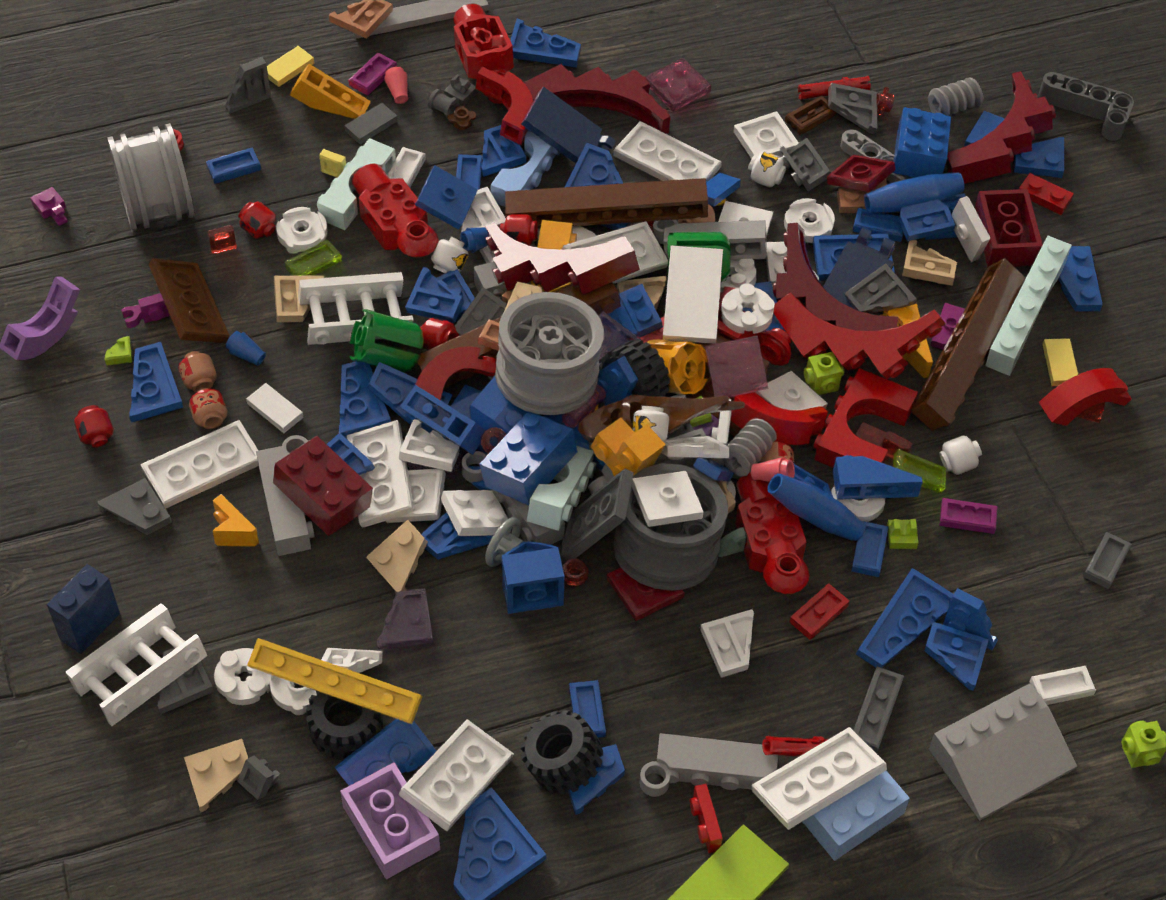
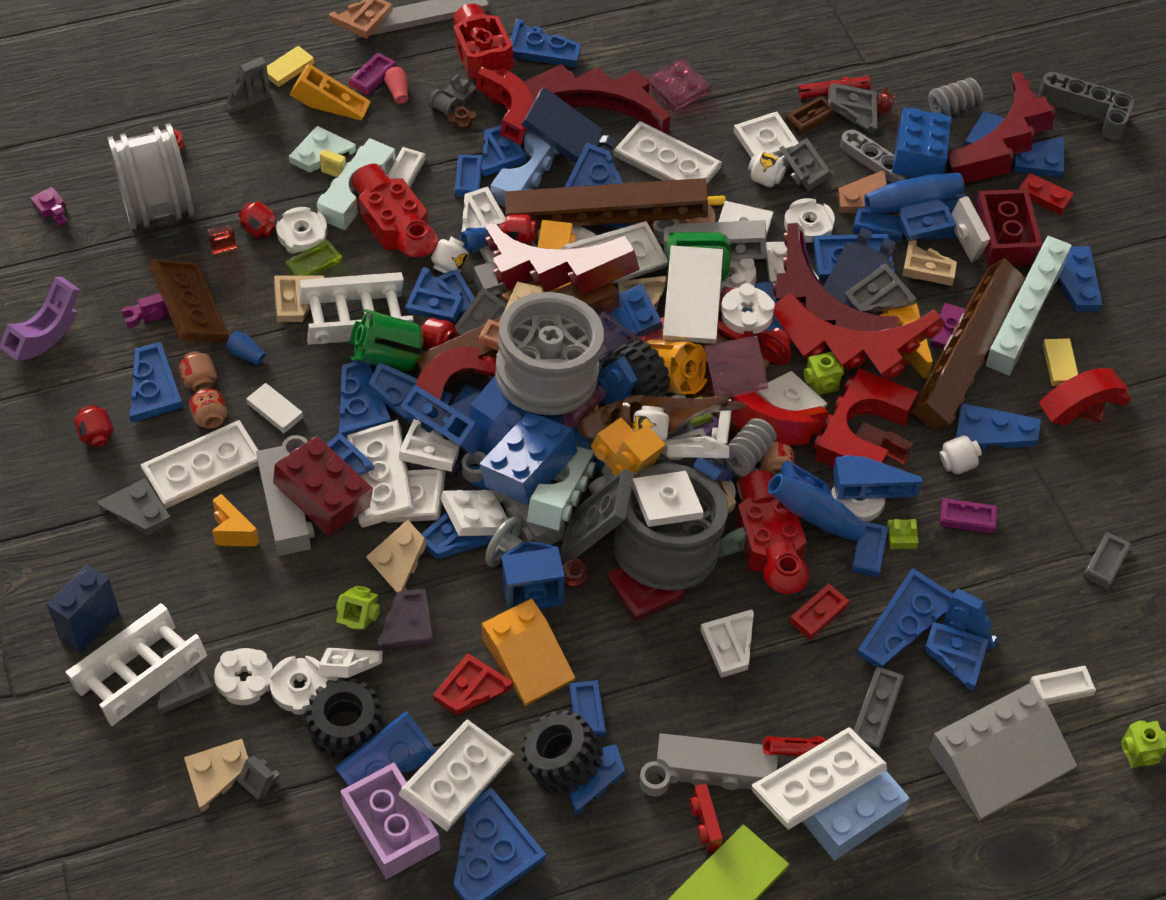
lime tile [105,336,133,365] -> none
blue tile [206,147,261,184] -> none
yellow tile [247,638,423,724] -> none
dark grey tile [345,103,398,145] -> none
blue plate [415,165,478,230] -> none
clear red plate [481,427,507,454] -> none
blue tile [706,173,741,207] -> none
coral cone [751,457,795,482] -> none
dark red plate [827,154,895,192] -> none
clear neon green tile [893,449,946,494] -> none
none -> light aqua wing [289,126,356,172]
none -> lime brick [336,586,380,630]
none -> red wing [433,653,513,715]
none -> light orange slope [482,598,575,706]
none -> blue wing [955,403,1041,449]

